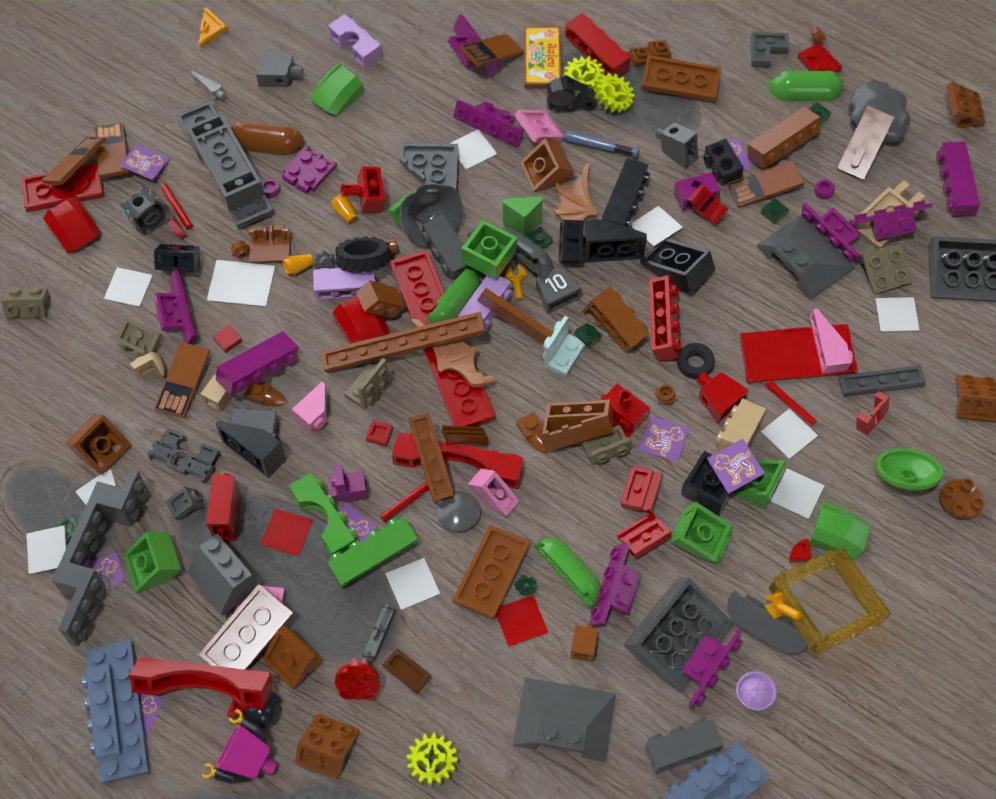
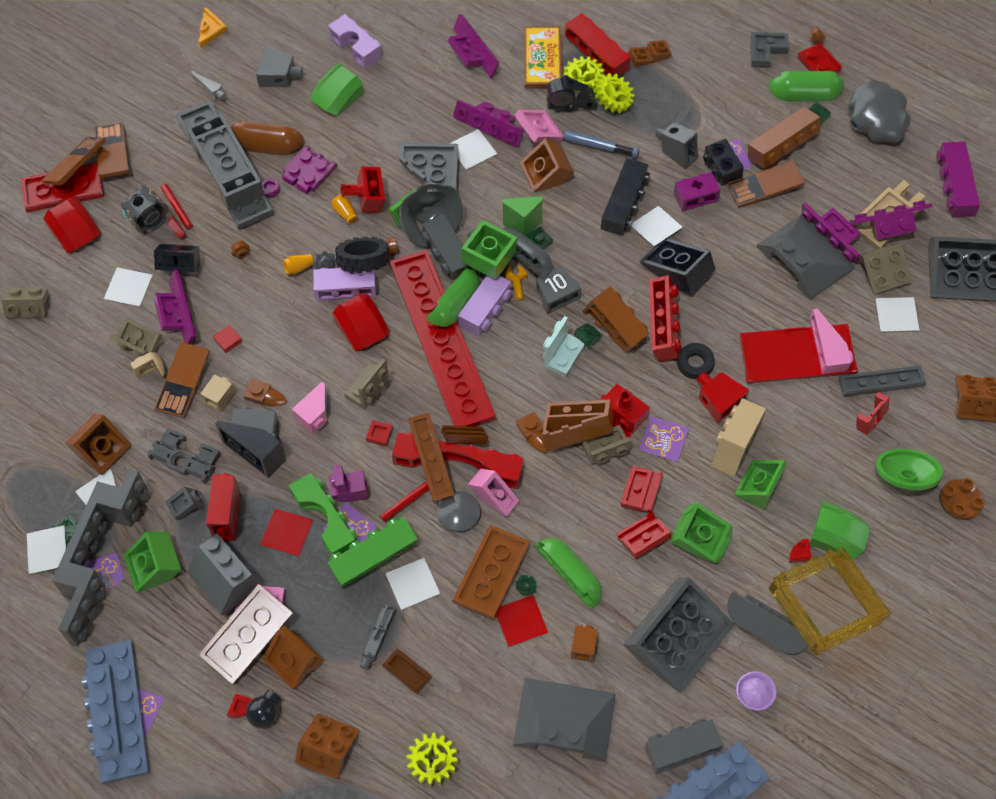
medium lavender sticker [119,144,169,180] -> none
red arch [129,657,273,709] -> none
dark pink torso [202,709,277,784] -> none
white sticker [207,260,275,306] -> none
magenta brick [216,331,299,396] -> none
dark orange hinge [249,225,290,262] -> none
dark orange plate [321,311,486,373] -> none
red plate [334,658,381,700] -> none
dark orange brick [356,280,405,319] -> none
nougat animal [411,319,494,388] -> none
dark orange piece [460,33,524,67] -> none
dark orange tile [477,288,554,345] -> none
nougat animal [554,163,597,244] -> none
black brick [558,219,584,262] -> none
black slope [583,219,647,263] -> none
magenta bracket [589,542,641,627] -> none
dark orange plate [641,55,722,102] -> none
dark orange plate [655,385,676,404] -> none
black brick [681,450,734,516] -> none
magenta bracket [682,629,743,711] -> none
red piece [688,185,729,224] -> none
medium lavender sticker [707,439,764,493] -> none
clear green plate [761,198,789,225] -> none
white sticker [761,408,818,459] -> none
red bar [764,380,817,427] -> none
light orange bar [765,593,802,620] -> none
white sticker [771,469,825,519] -> none
magenta tile [814,180,835,200] -> none
piece [837,106,895,181] -> none
dark orange plate [946,82,986,128] -> none

